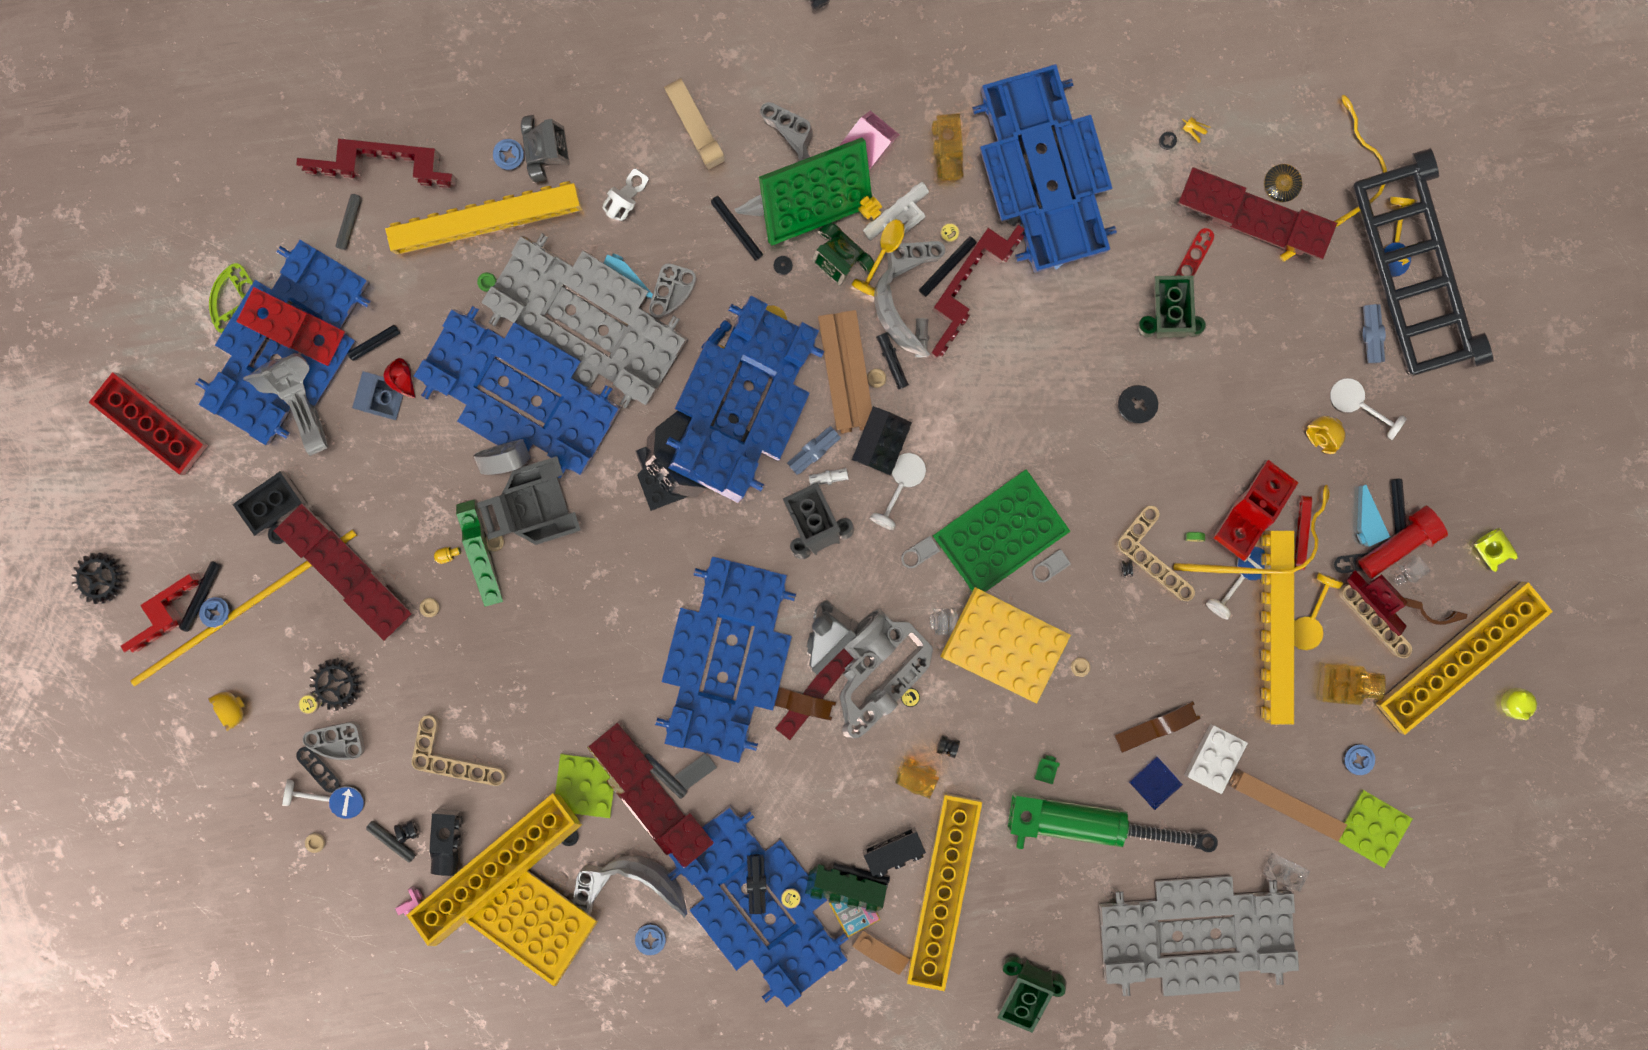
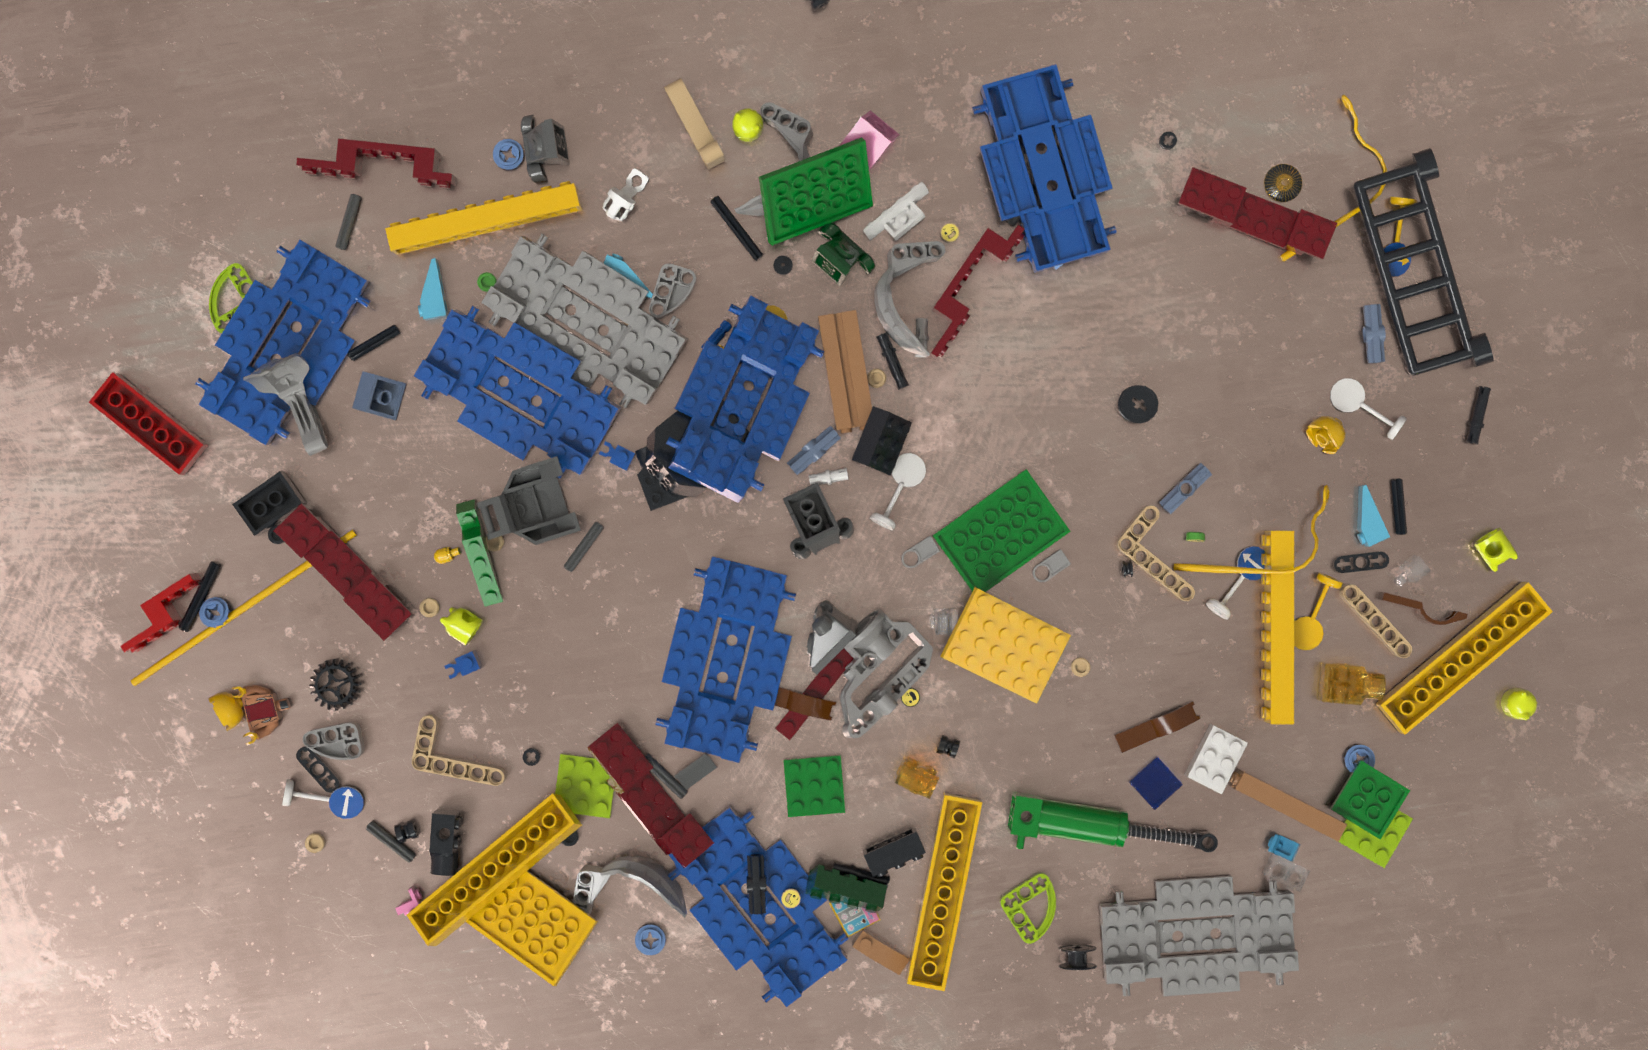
black gear [71,552,125,604] -> none
red bracket [236,287,346,366] -> none
tile [298,694,319,714] -> none
red piece [383,358,415,398] -> none
light grey beam [473,439,530,475] -> none
yellow piece [851,219,905,297] -> none
yellow gear [858,196,882,220] -> none
black axle [919,236,977,297] -> none
clear yellow brick [932,113,964,181] -> none
dark green piece [997,956,1067,1033] -> none
green bracket [1034,755,1060,784] -> none
dark green piece [1138,276,1206,338] -> none
red beam [1174,228,1214,276] -> none
yellow piece [1182,116,1211,143] -> none
red bracket [1213,460,1299,561] -> none
red beam [1294,495,1312,570] -> none
dark red bracket [1347,570,1408,636] -> none
red piece [1359,505,1448,579] -> none
none -> torso [232,685,290,745]
none -> medium azure slope [418,258,449,321]
none -> neon yellow piece [440,607,483,646]
none -> blue brick [444,650,483,679]
none -> black bush [522,748,541,766]
none -> dark grey axle [564,522,604,572]
none -> blue brick [599,441,636,471]
none -> neon yellow piece [732,108,763,142]
none -> green plate [784,755,845,817]
none -> lime beam [1000,873,1056,944]
none -> black piece [1058,944,1097,970]
none -> sand blue piece [1159,463,1212,514]
none -> dark azure bracket [1268,834,1301,862]
none -> green plate [1330,760,1411,840]
none -> black pin [1466,386,1491,445]

